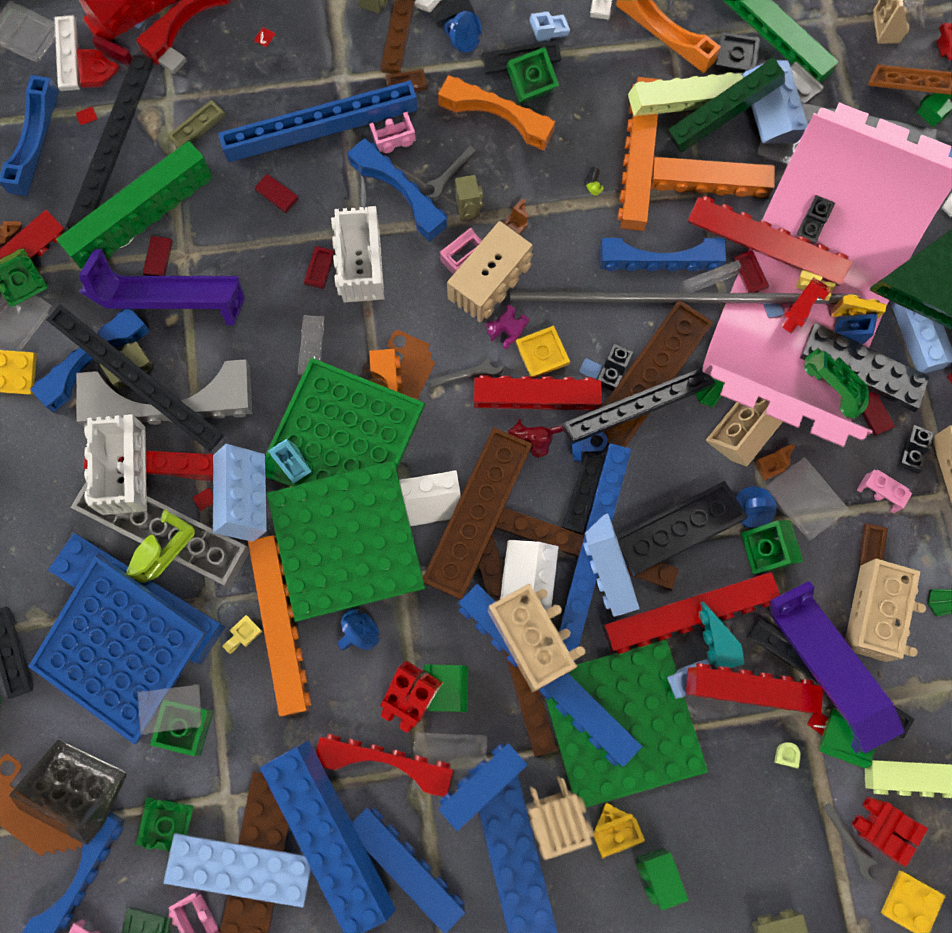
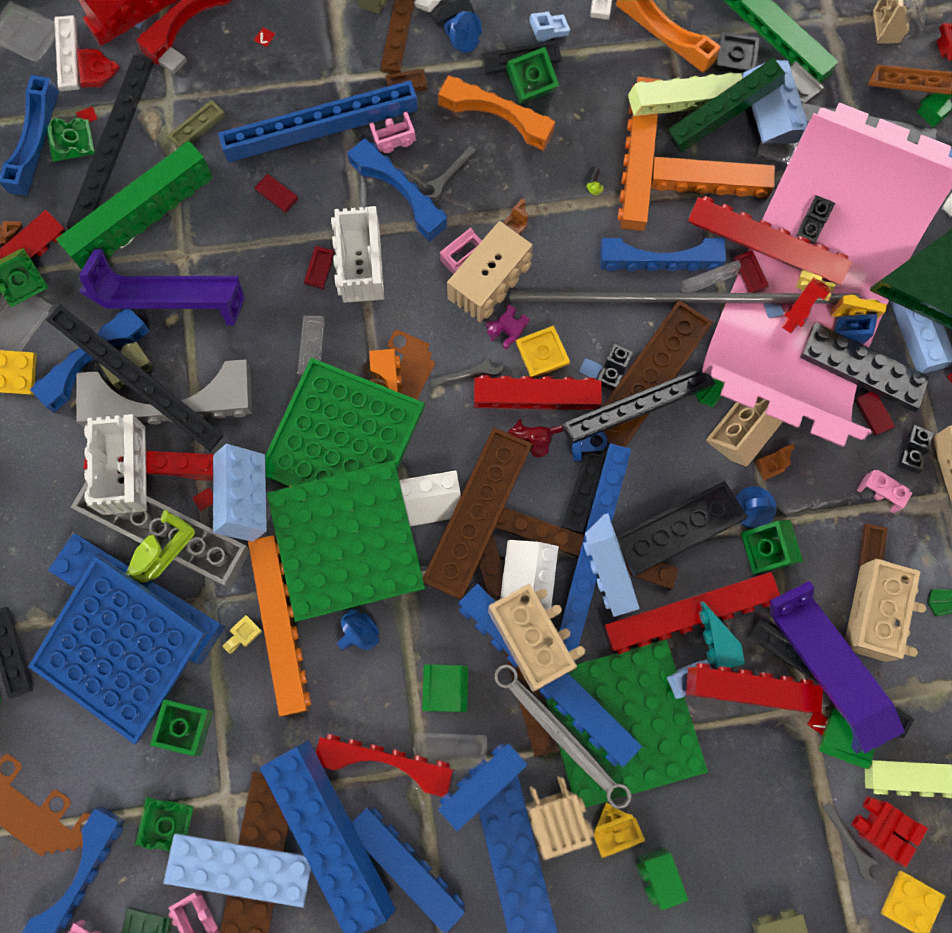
clear smoke slope [9,740,127,846] -> none
dark red tile [92,35,132,67] -> none
clear piece [138,684,202,735] -> none
dark red tile [143,236,173,276] -> none
medium azure slope [268,439,311,483] -> none
red hips [380,660,443,733] -> none
olive brick [455,175,483,220] -> none
clear piece [765,457,849,541] -> none
yellowish green tile [774,743,800,768] -> none
green slope [804,348,869,419] -> none
none -> green slope [46,118,94,162]
none -> light grey piece [495,665,631,809]

